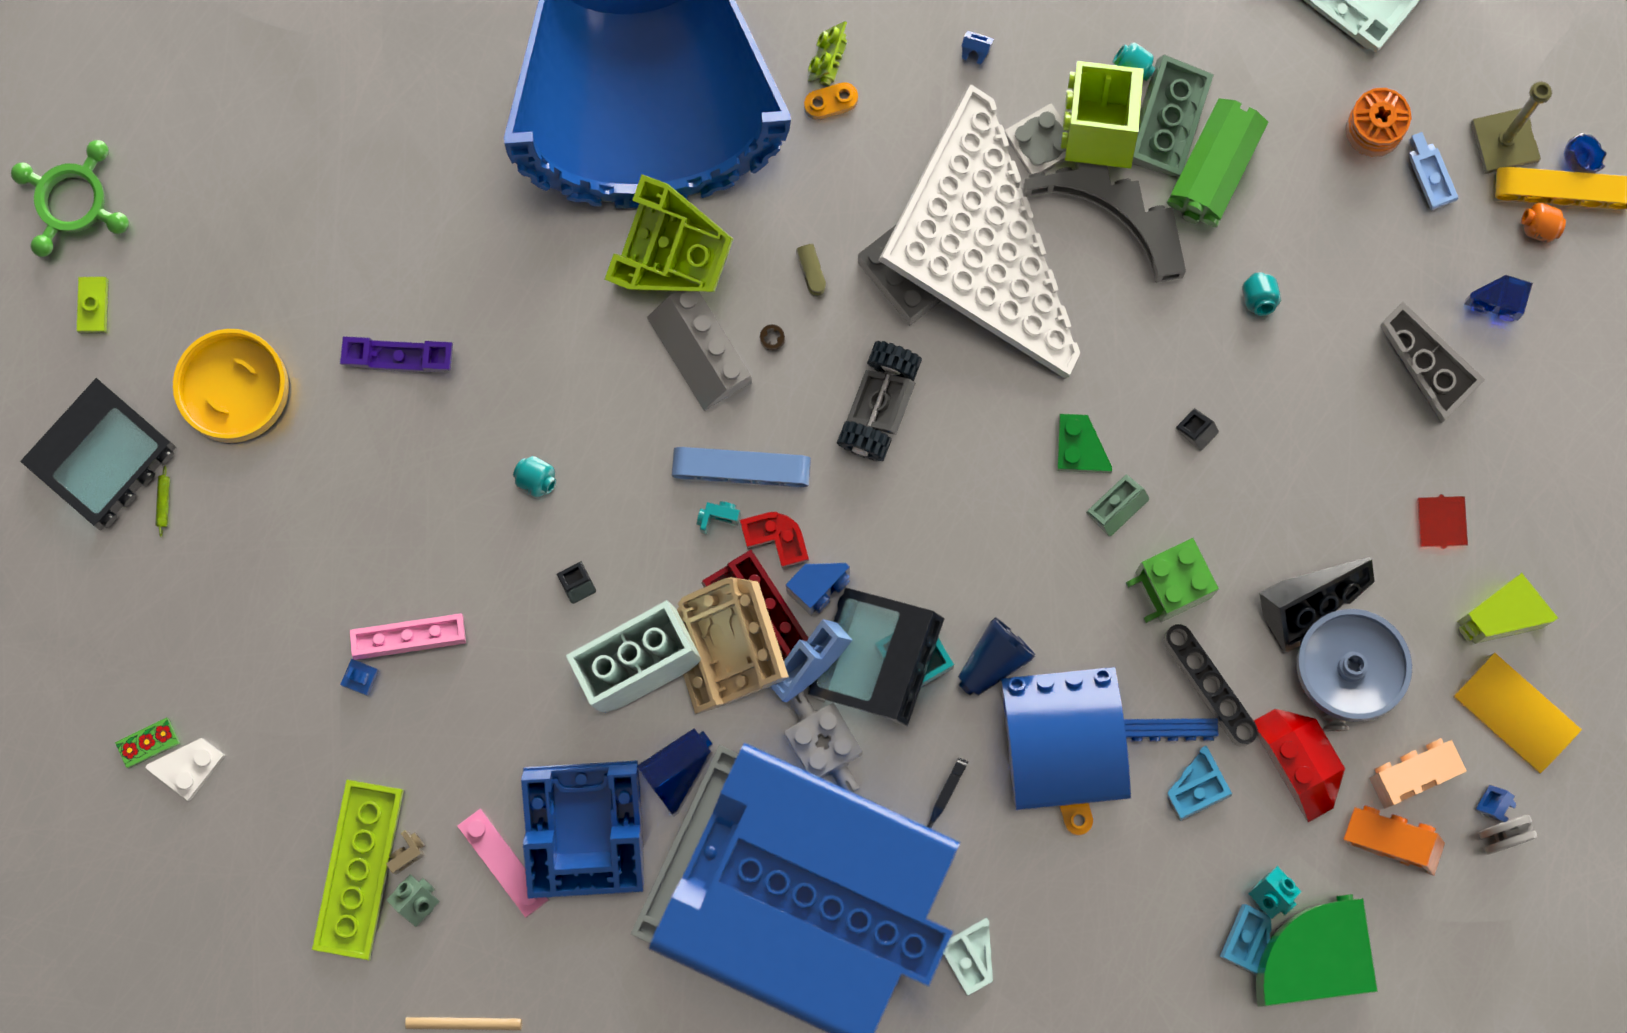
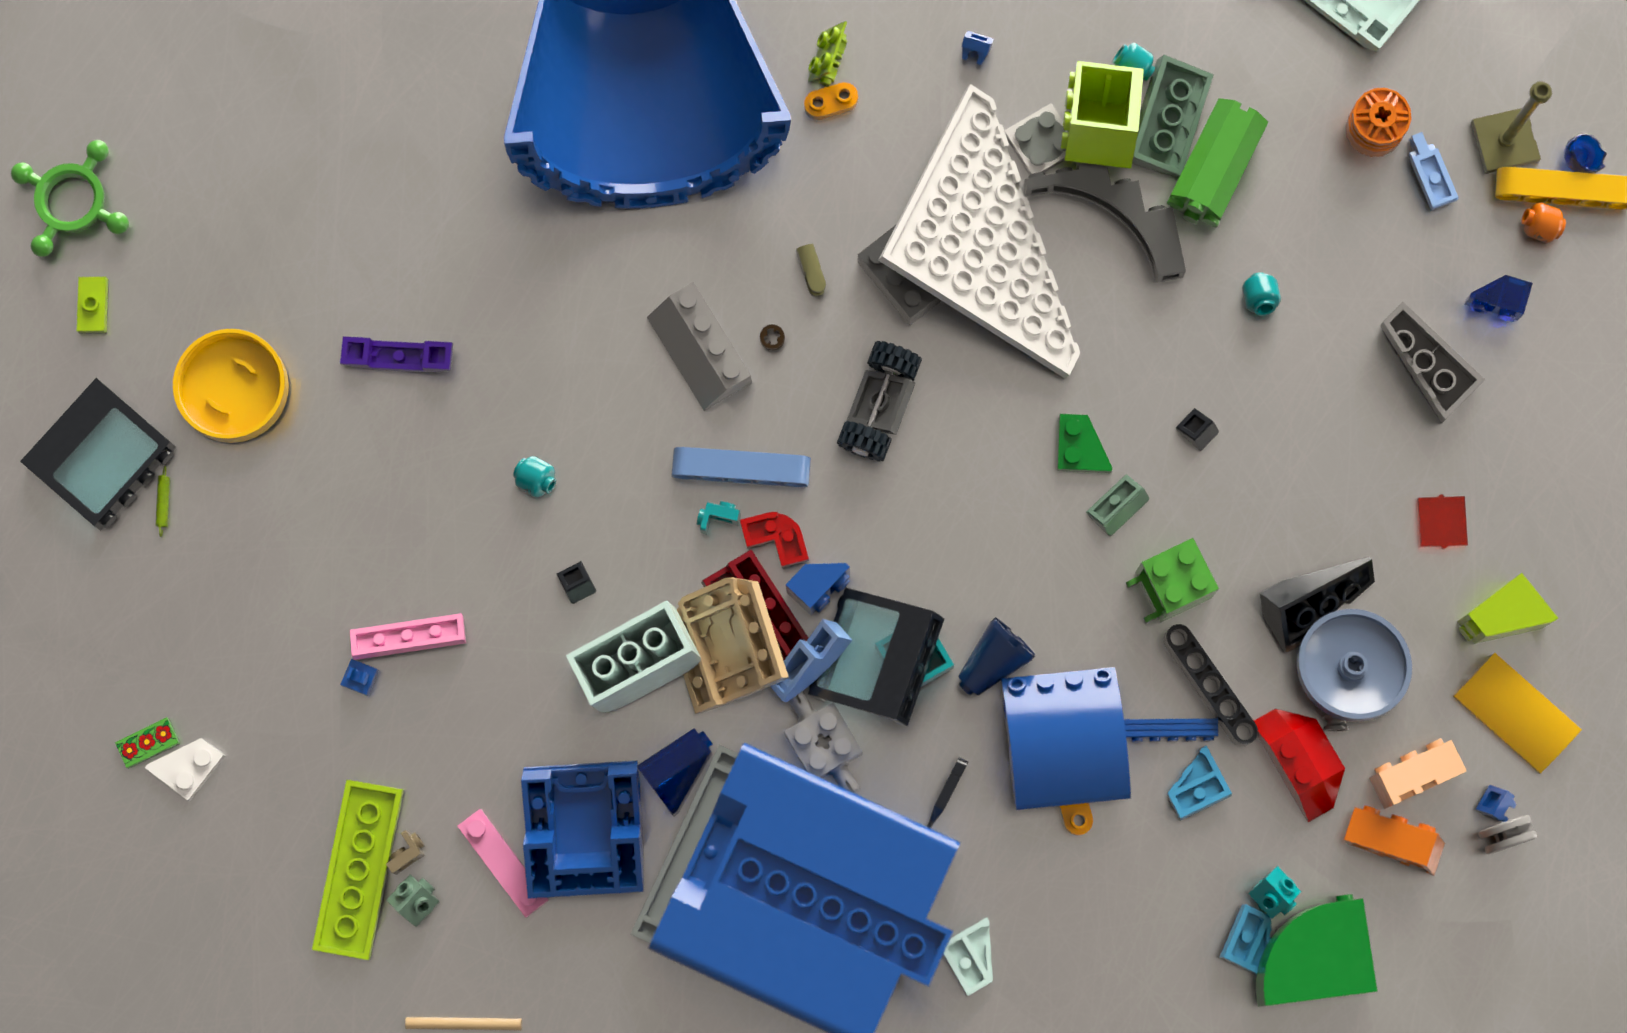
lime wedge [604,174,733,292] -> none

